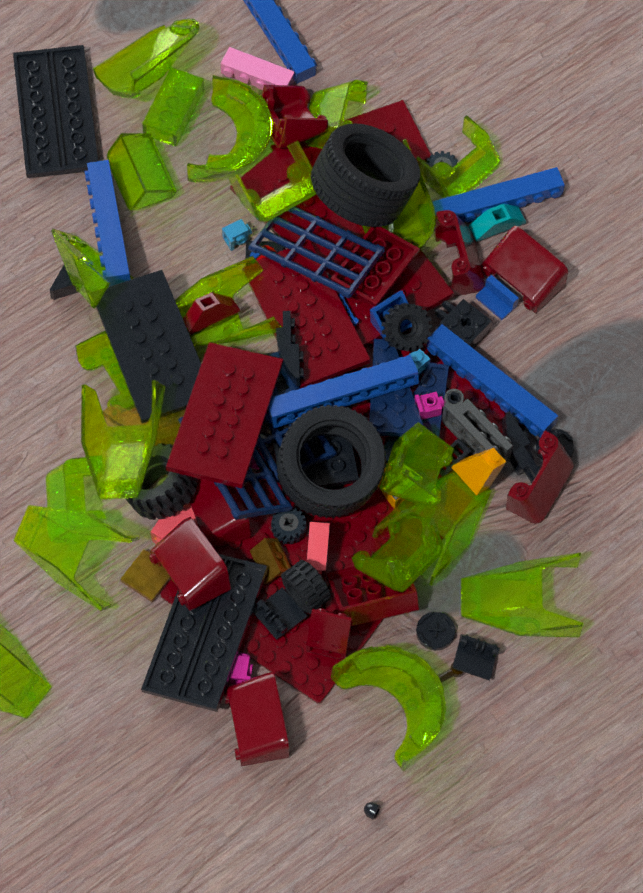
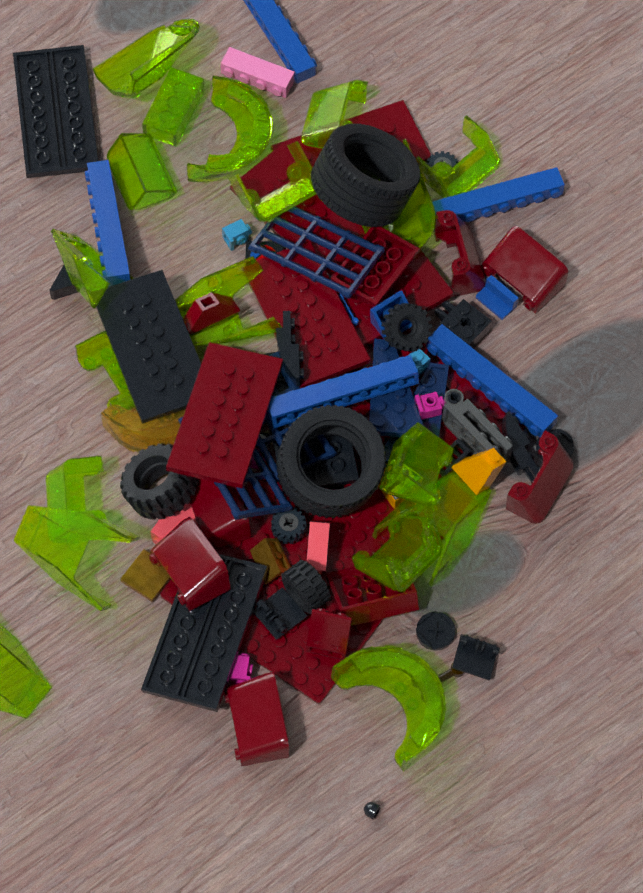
clear neon green windscreen [81,380,165,500] -> none
dark red windscreen [258,85,328,148] -> none
clear neon green windscreen [461,552,583,637] -> none
teal slope [469,204,526,242] -> none

